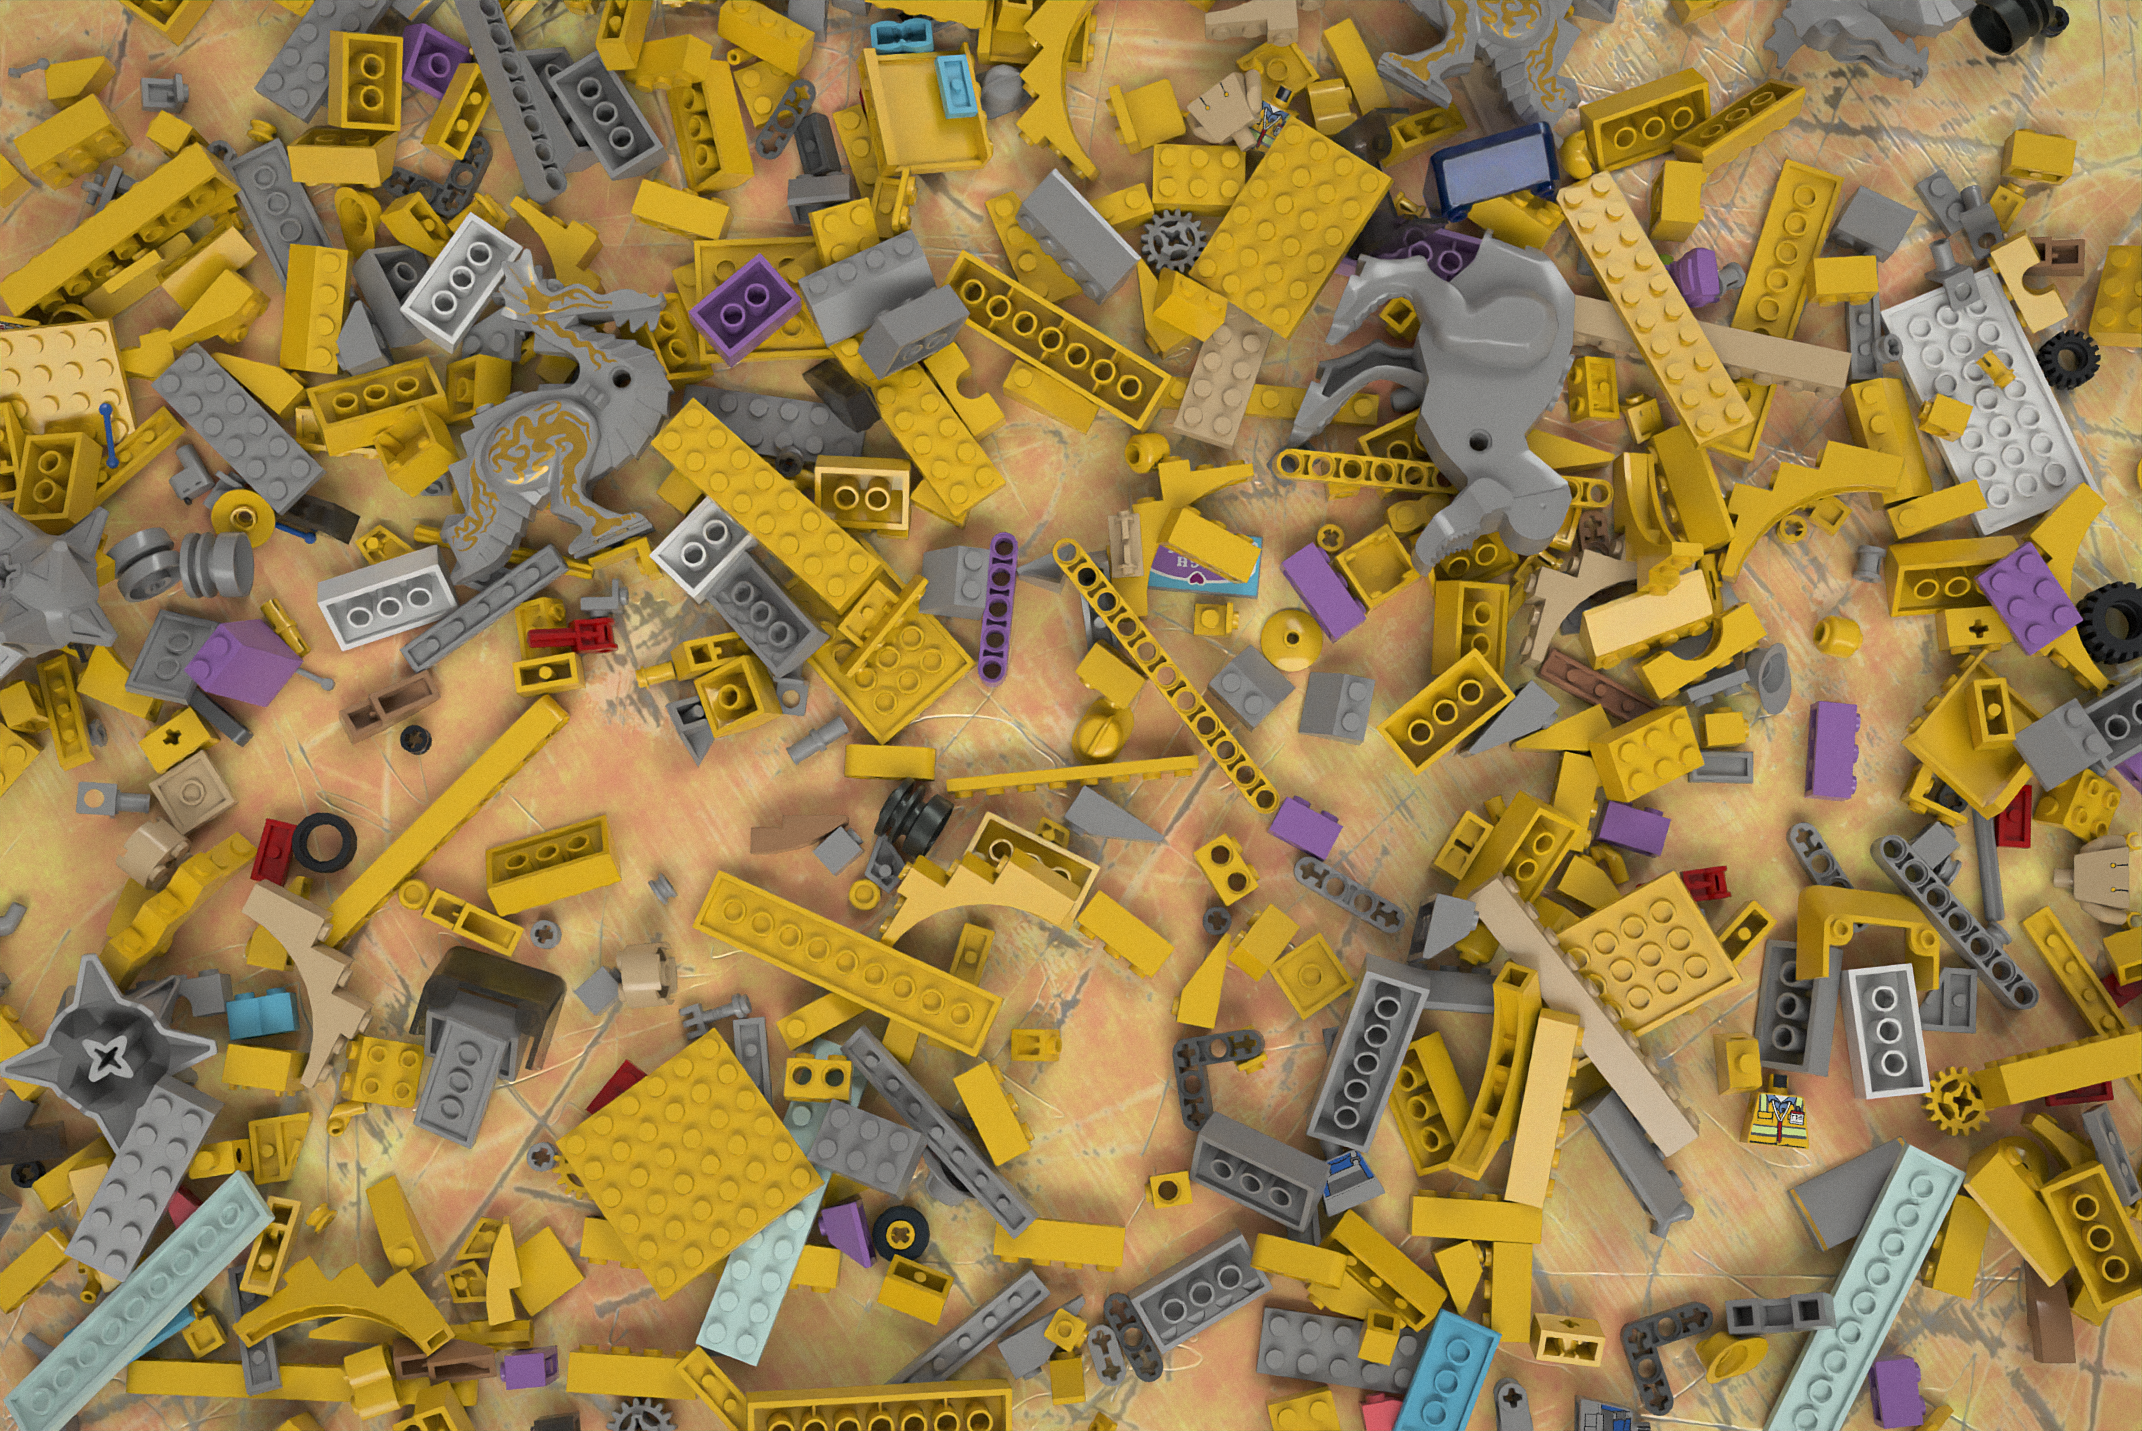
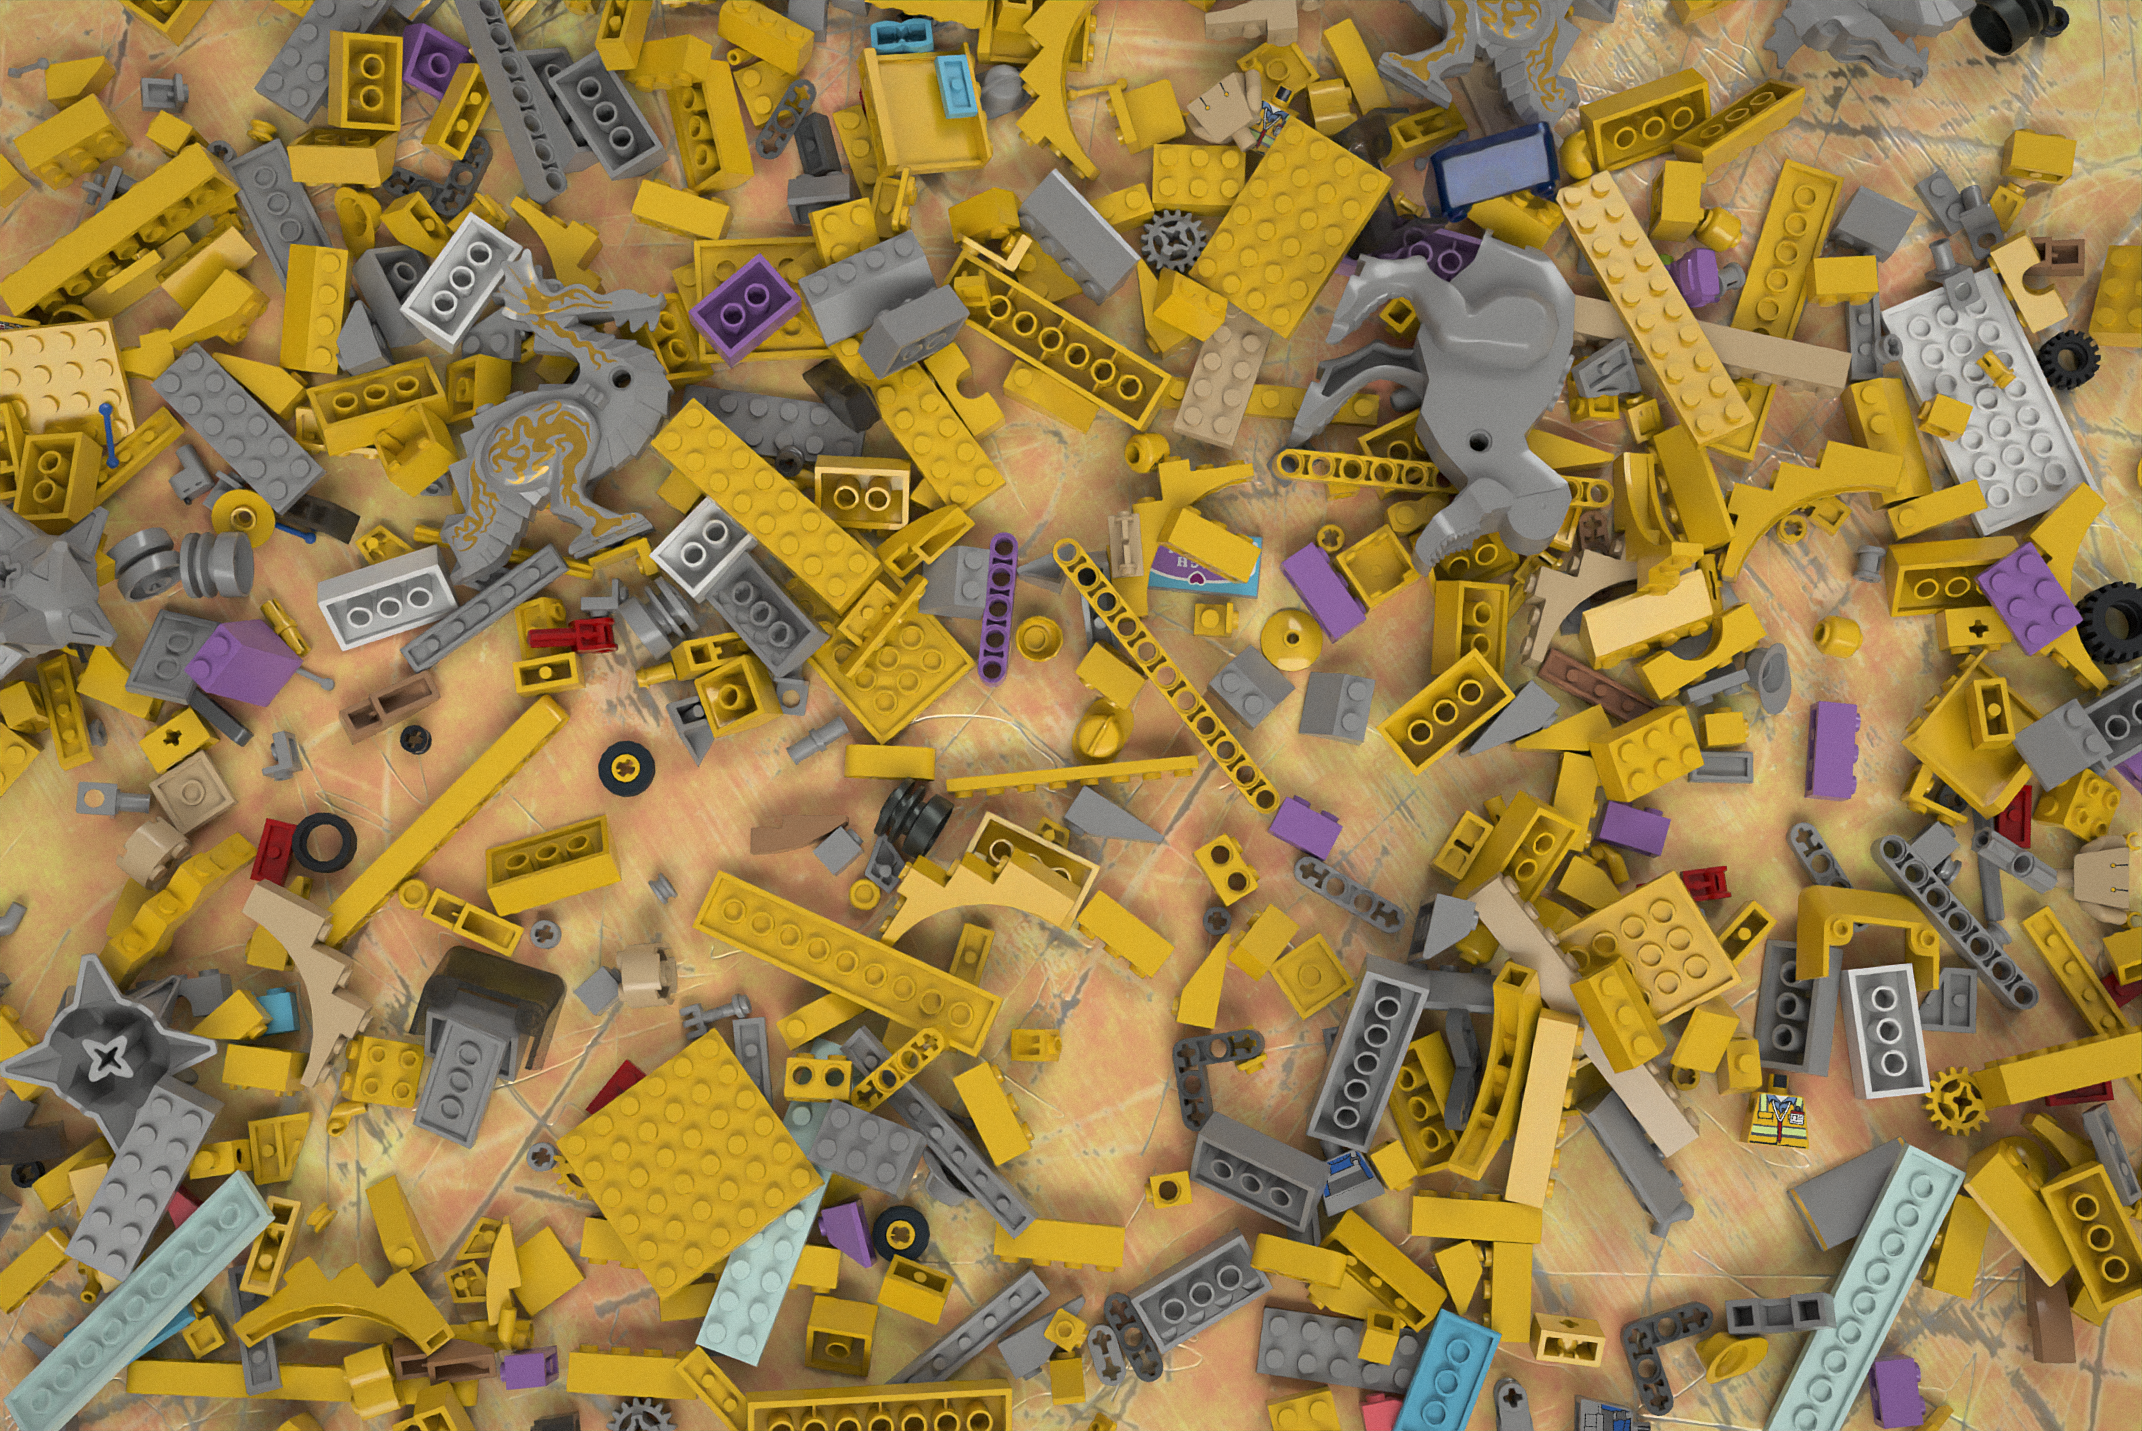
none -> yellow slope [189,989,273,1041]
none -> light grey bracket [262,731,303,781]
none -> yellow arm [497,1306,528,1351]
none -> black bush [598,741,655,797]
none -> light grey wheel [617,575,700,660]
none -> yellow slope [658,1282,719,1322]
none -> yellow slope [804,1295,879,1377]
none -> yellow beam [850,1024,950,1112]
none -> yellow slope [875,503,975,579]
none -> yellow brick [948,187,1020,246]
none -> yellow tile [954,270,991,307]
none -> yellow bracket [957,230,1033,272]
none -> yellow hair [1015,615,1064,662]
none -> yellow hinge [1066,78,1128,101]
none -> yellow brick [1363,1137,1418,1192]
none -> light grey hinge [1414,130,1469,171]
none -> dark grey beam [1444,1008,1482,1131]
none -> yellow slope [1569,956,1667,1074]
none -> light grey wing [1571,338,1642,398]
none -> yellow bush [1668,1065,1701,1091]
none -> yellow slope [1670,994,1740,1073]
none -> yellow head [1695,206,1743,252]
none -> light grey piece [1971,826,2058,894]

